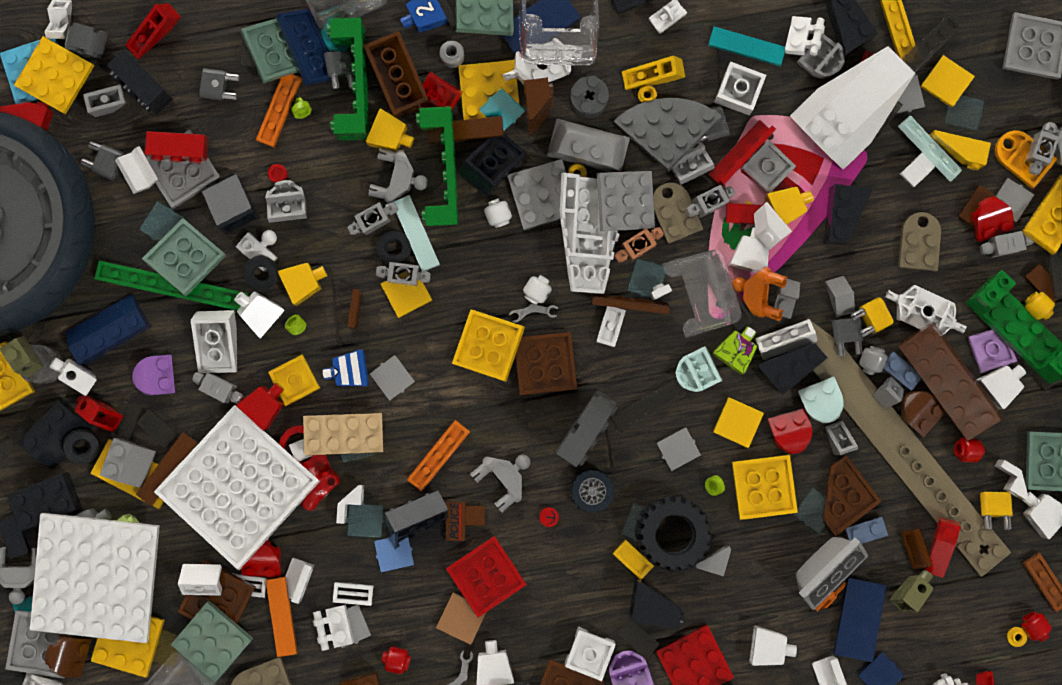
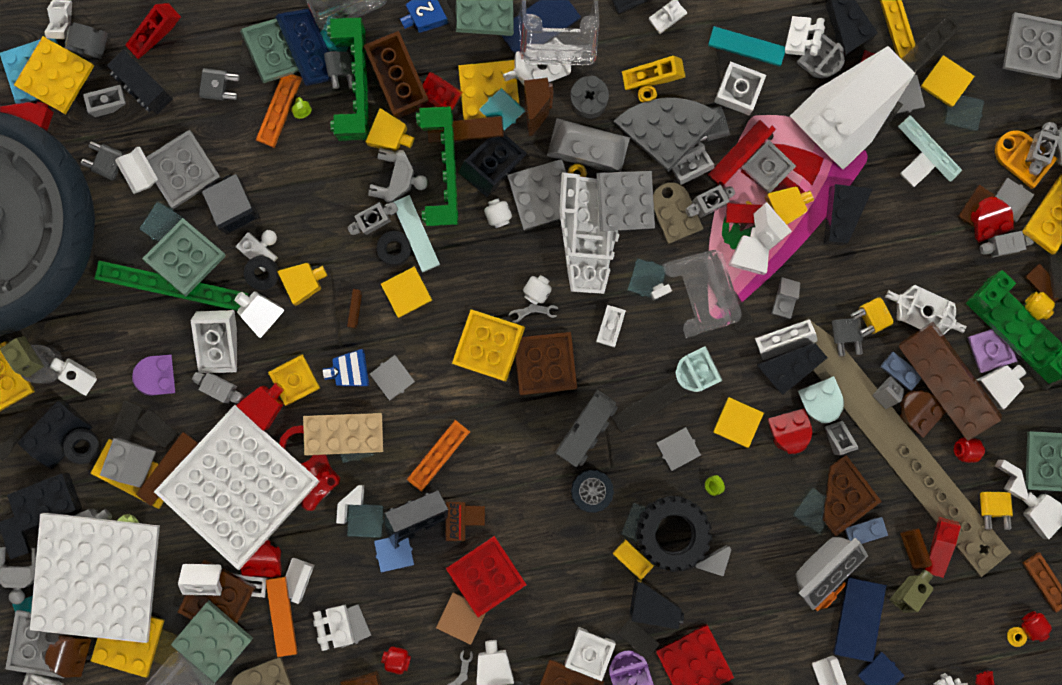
dark blue slope [65,294,152,365] -> none
red torso [75,395,124,432] -> none
red brick [145,131,209,164] -> none
light grey slope [265,180,307,223] -> none
red tile [268,164,288,183] -> none
lime tile [285,315,307,335] -> none
white tile [289,439,313,462] -> none
white tile [333,582,374,606] -> none
light grey piece [376,262,431,287] -> none
light grey head [439,41,465,68] -> none
light grey connector [470,454,531,513] -> none
red tile [539,507,559,527] -> none
reddish brown tile [592,293,670,314] -> none
nougat piece [615,227,664,263] -> none
lime torso [711,326,757,375] -> none
orange connector [732,267,788,321] -> none
yellow plate [732,455,798,520] -> none
white torso [749,625,797,666] -> none
light grey slope [825,276,855,318] -> none
light grey head [859,345,887,375] -> none
dark tan plate [898,212,941,272] -> none
yellow slope [929,130,991,170] -> none

